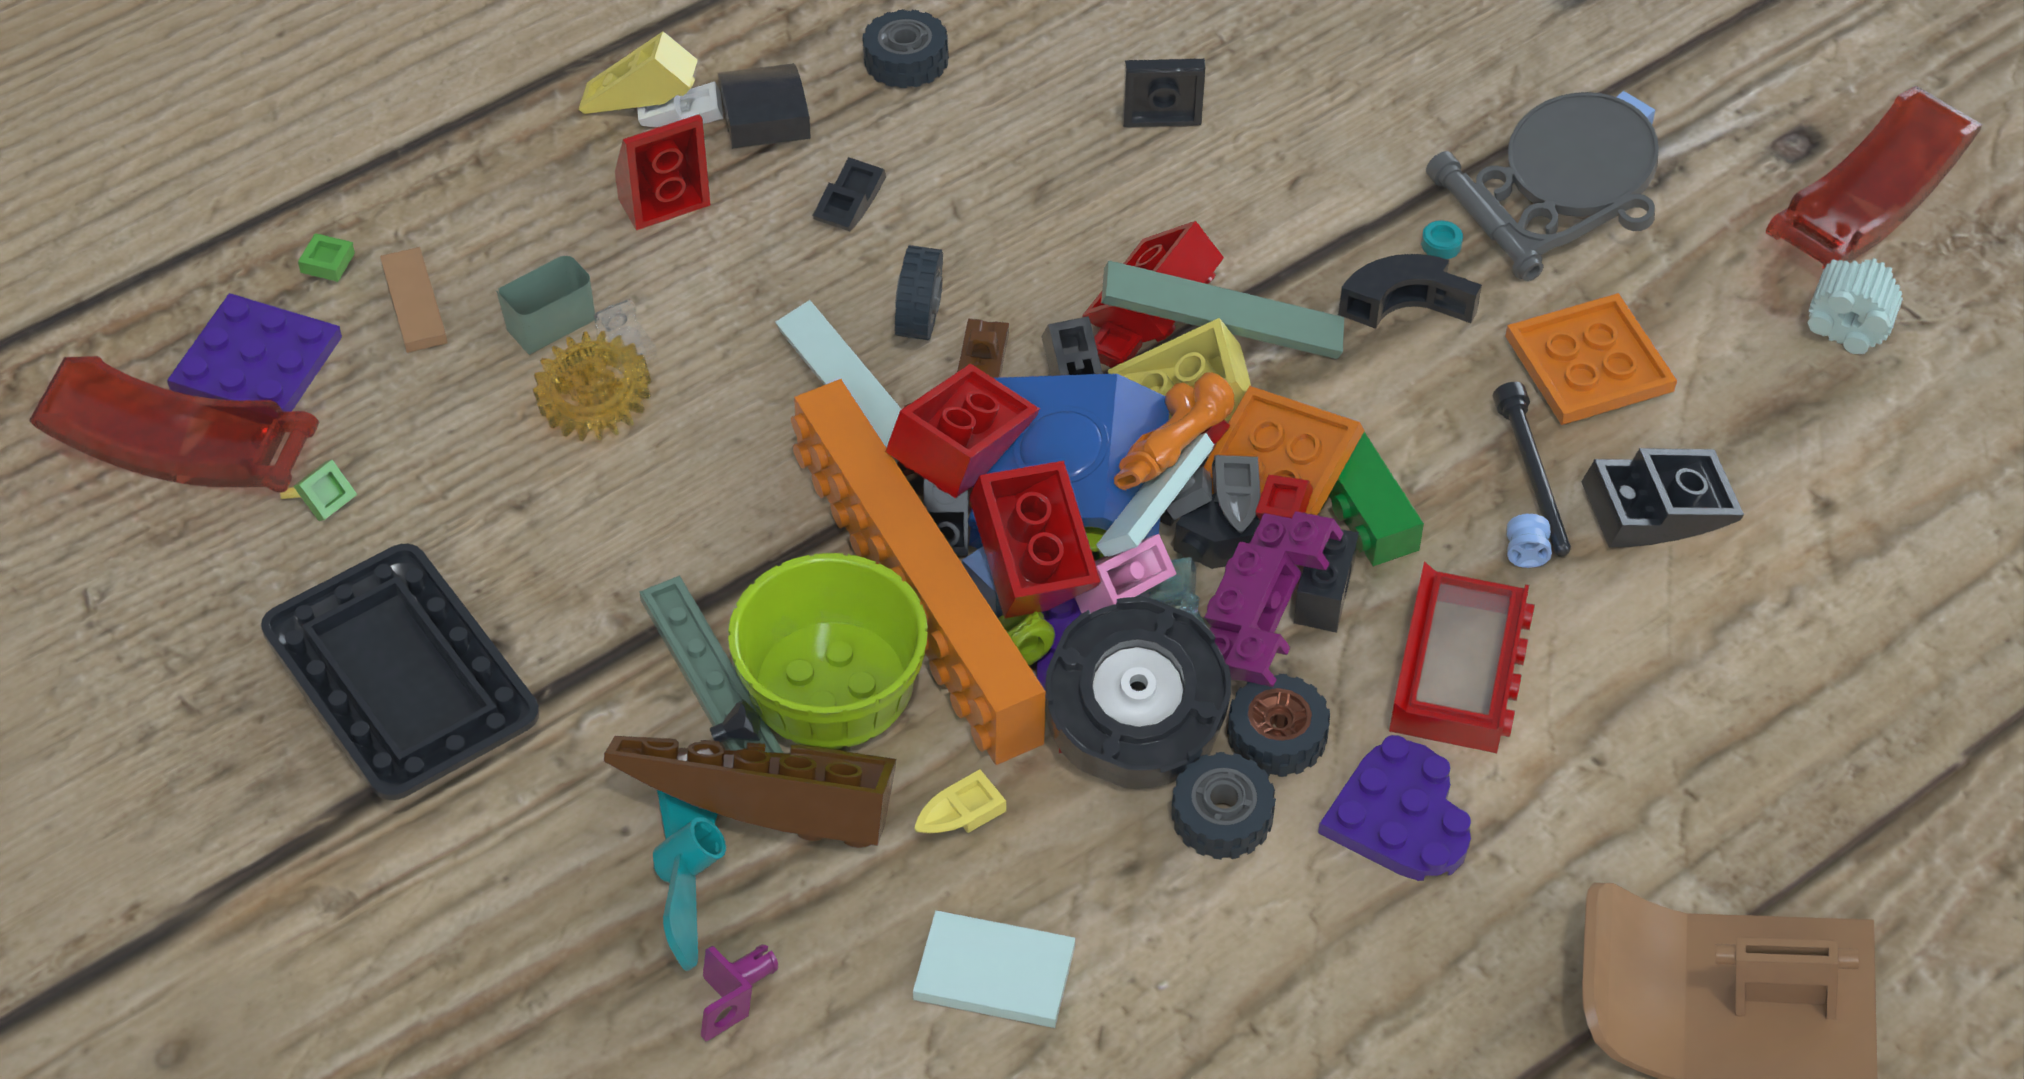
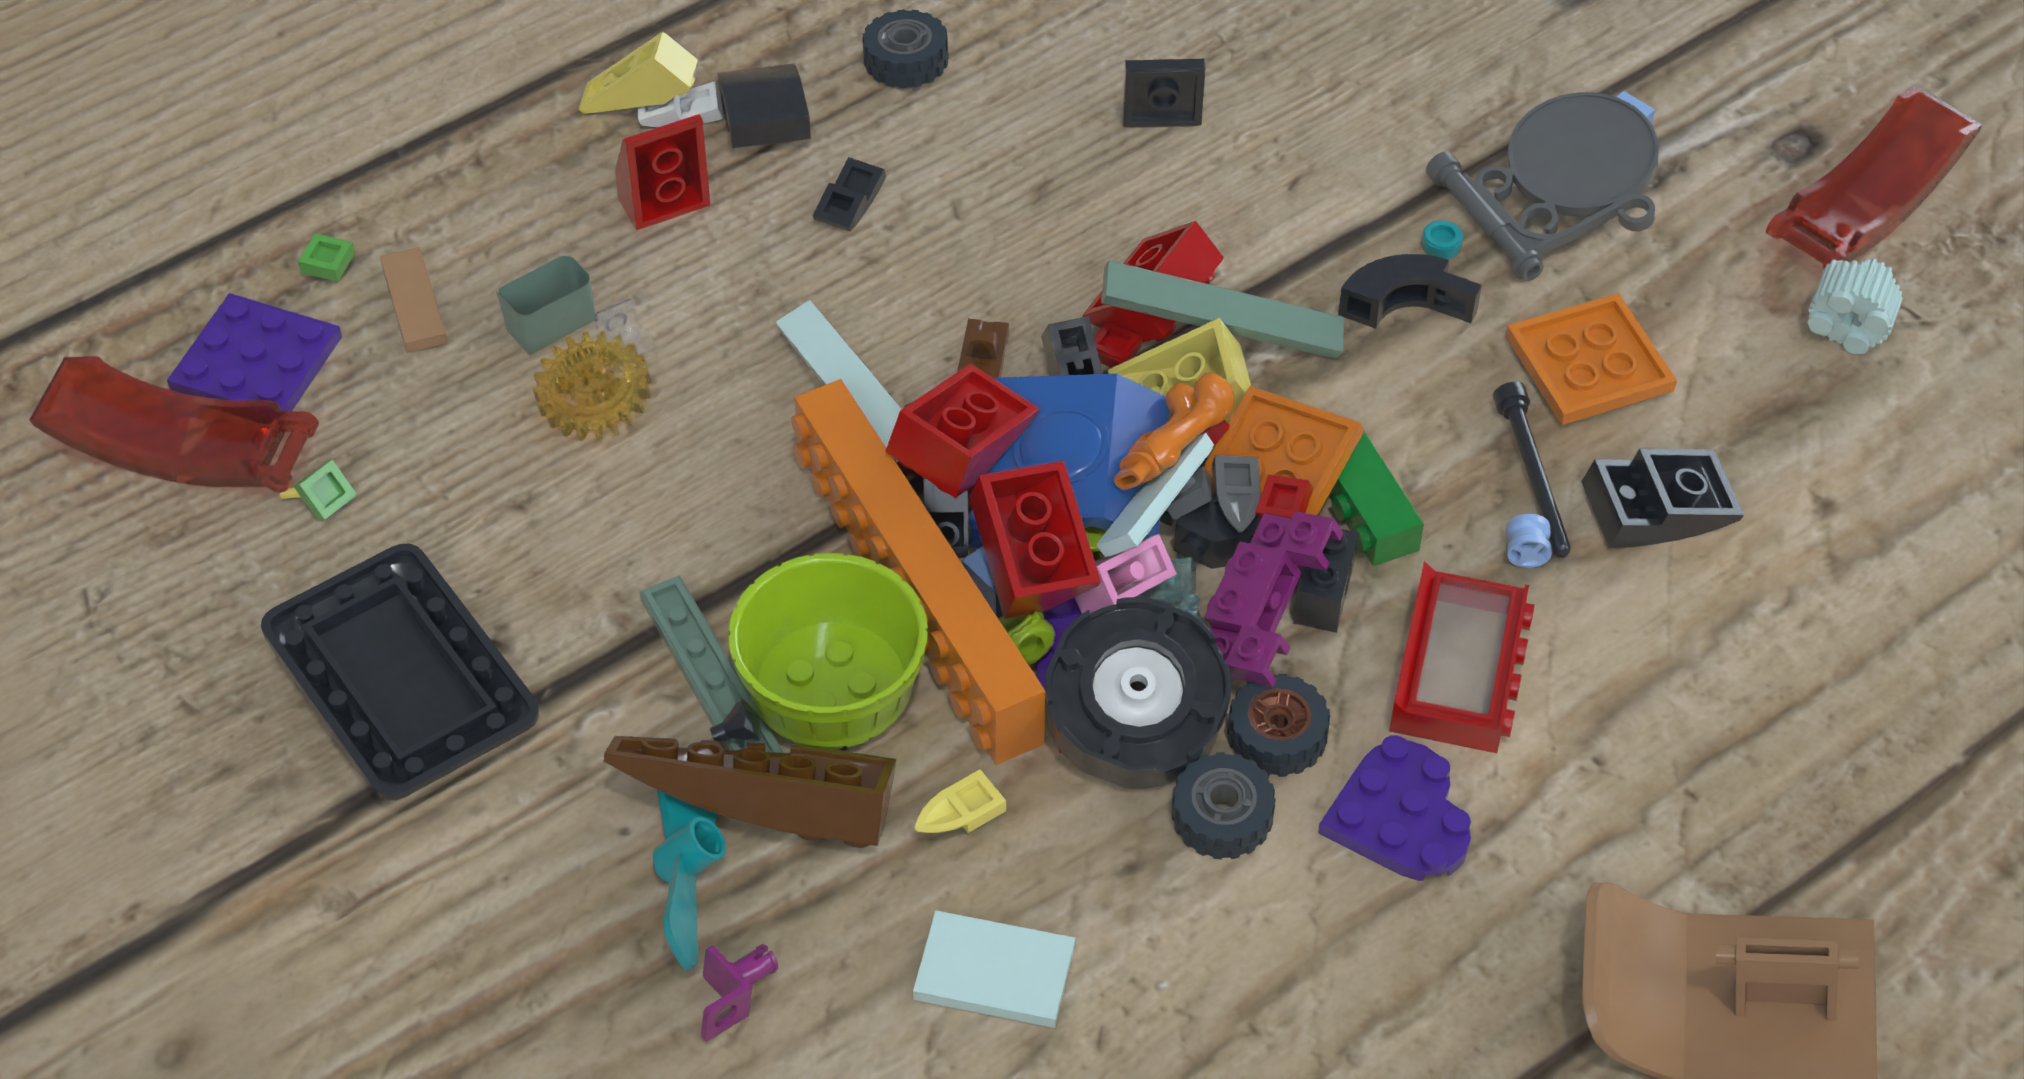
black wheel [895,245,943,341] -> none

